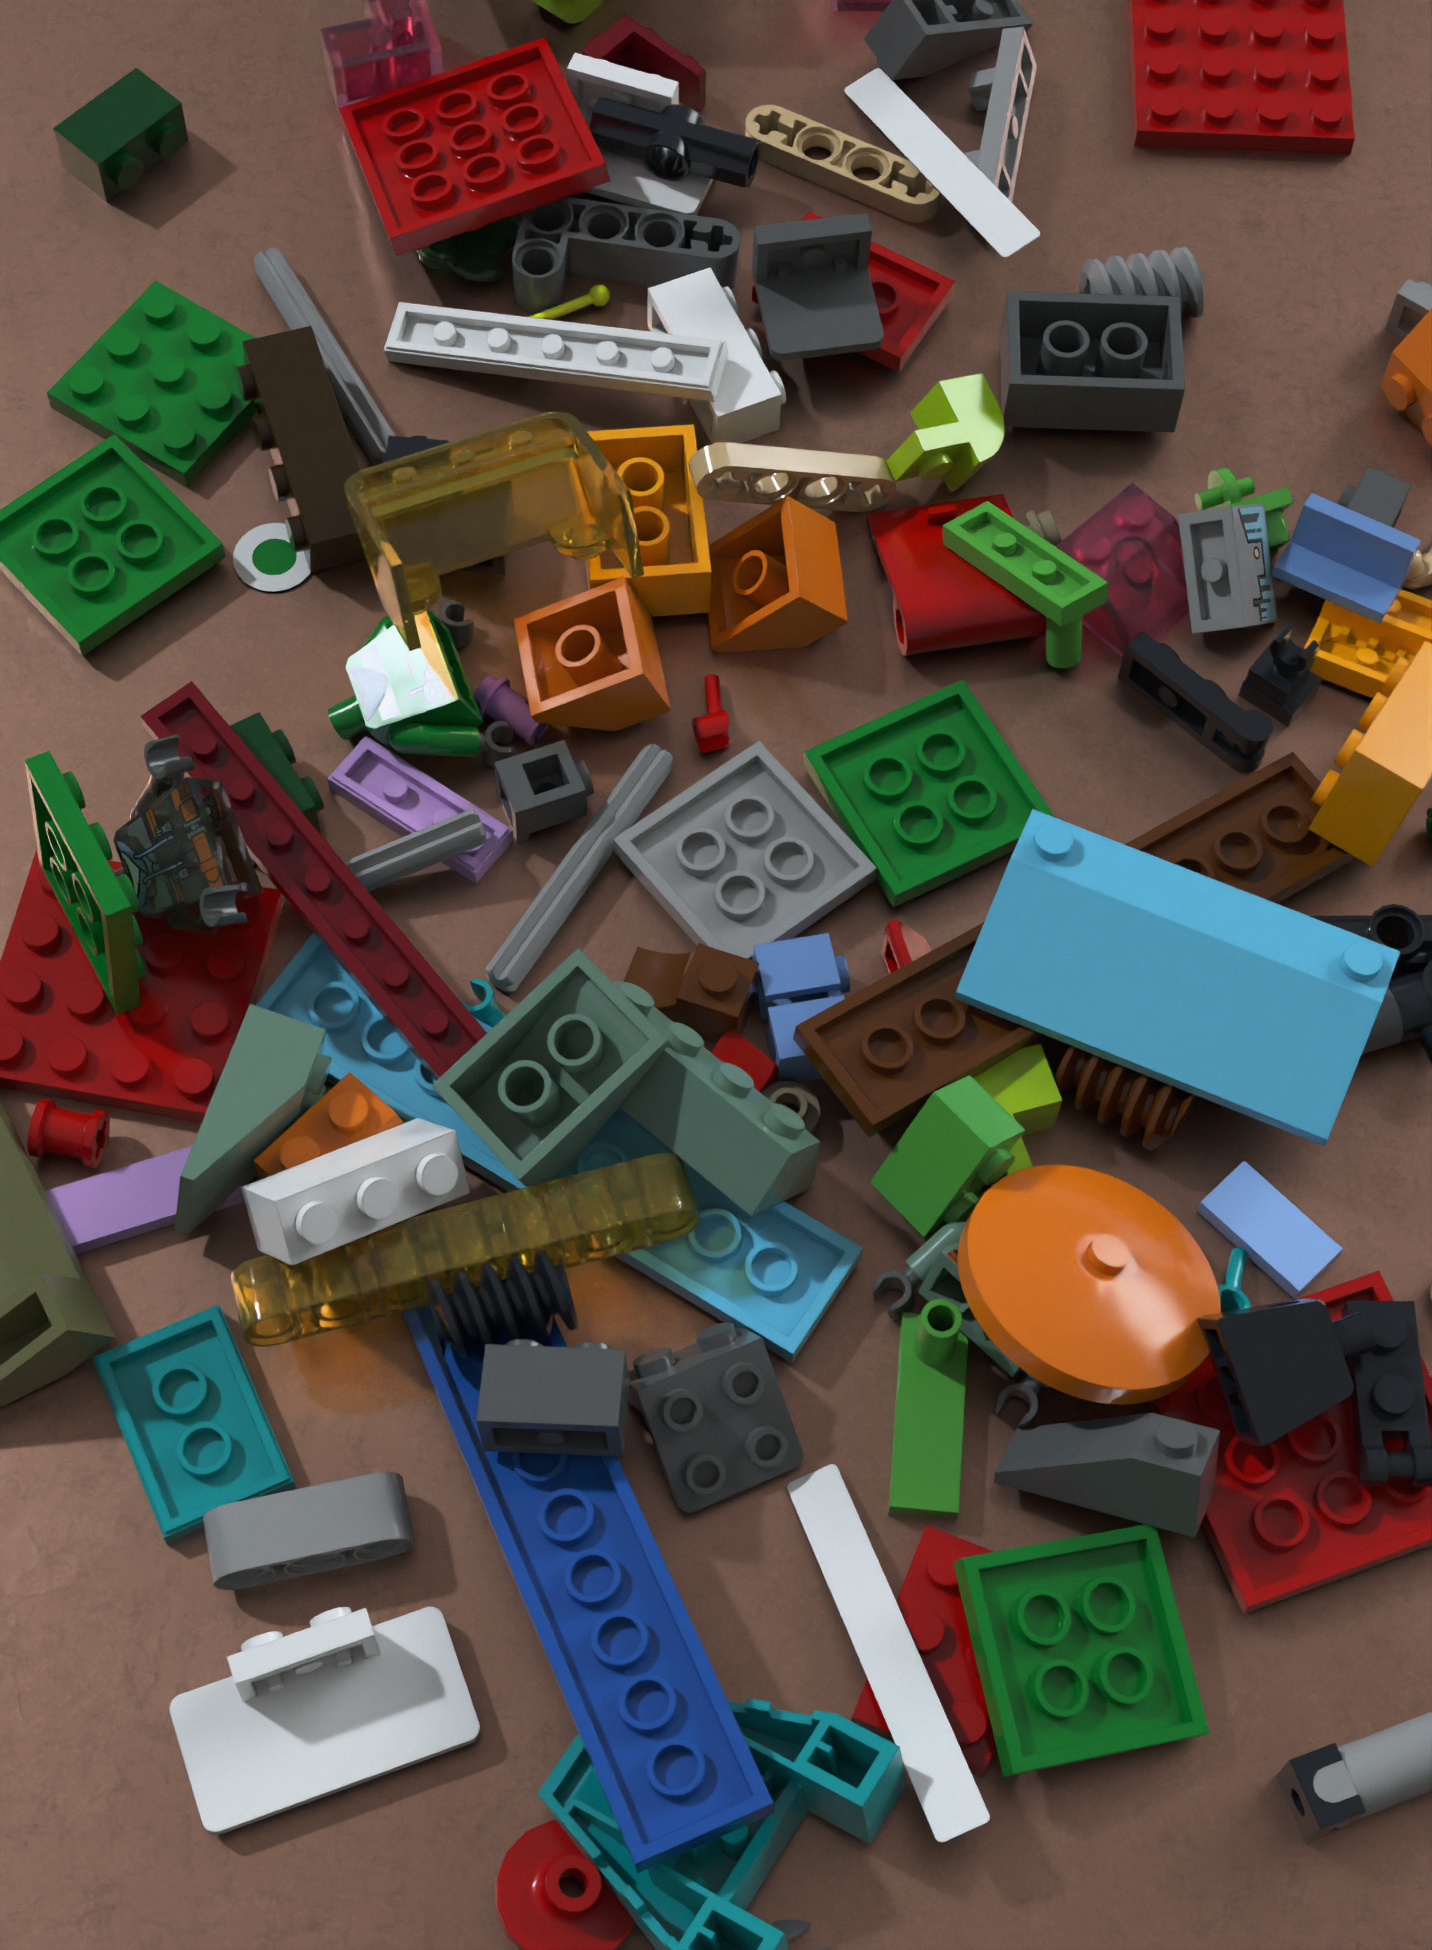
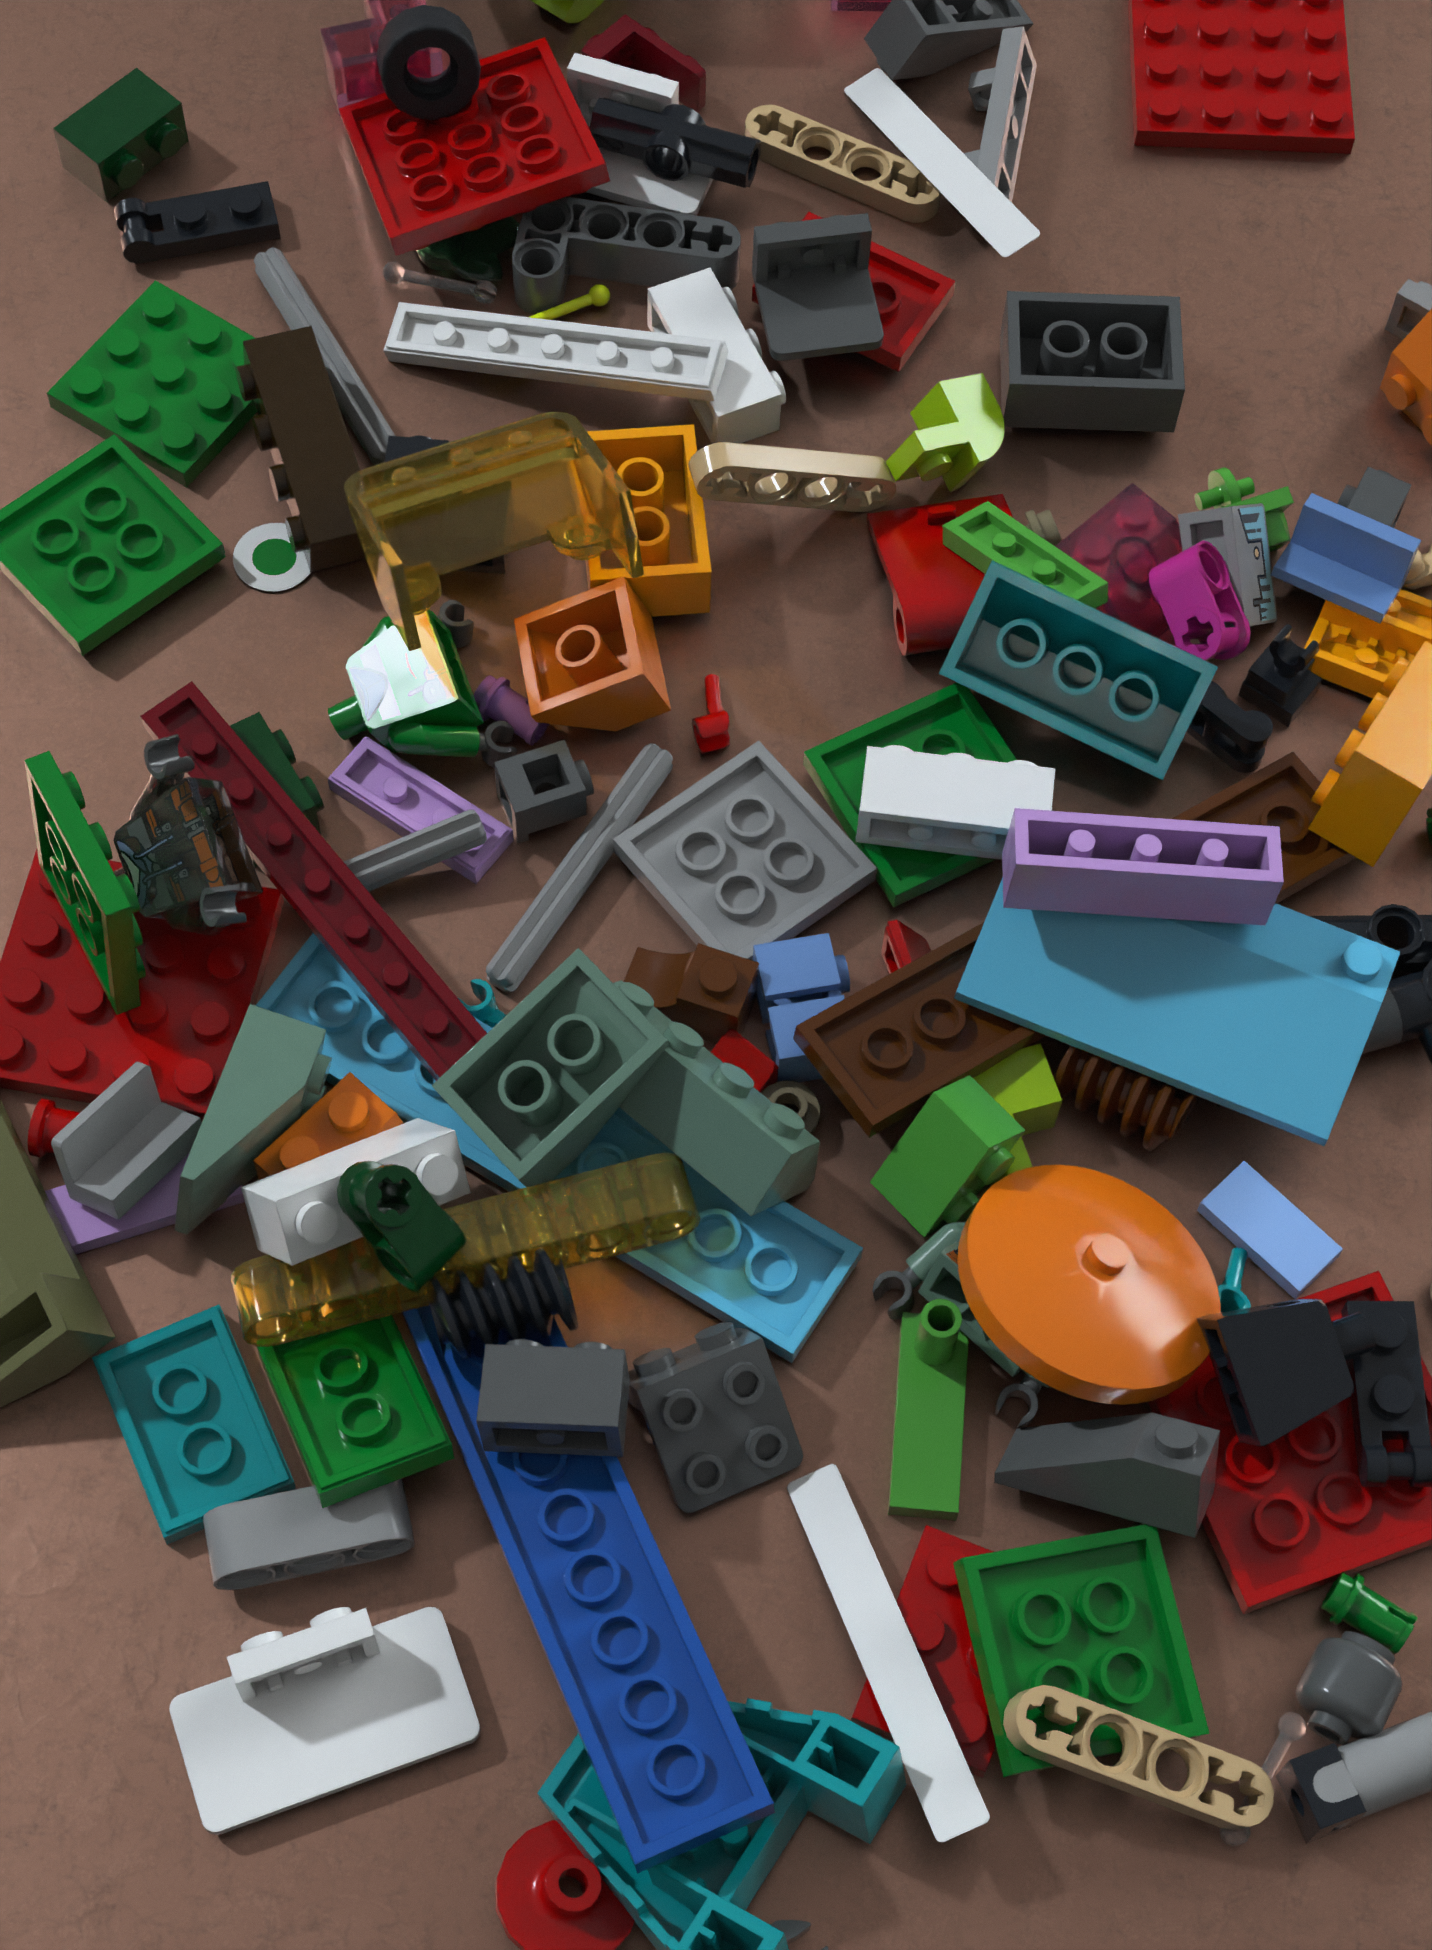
orange slope [708,496,848,653] -> none
light grey piece [1079,247,1205,318] -> none
none -> light grey panel [51,1062,202,1220]
none -> black plate [114,181,281,263]
none -> green tile [255,1295,455,1508]
none -> dark green piece [337,1161,467,1292]
none -> black tyre [377,5,481,120]
none -> clear hinge [382,261,497,304]
none -> white brick [856,745,1055,860]
none -> teal slope [939,560,1218,780]
none -> lavender brick [1002,808,1284,926]
none -> tan beam [1003,1685,1274,1830]
none -> dark pink piece [1149,540,1251,661]
none -> clear hinge [1220,1712,1306,1847]
none -> dark grey head [1295,1631,1403,1745]
none -> green pin [1321,1573,1417,1655]

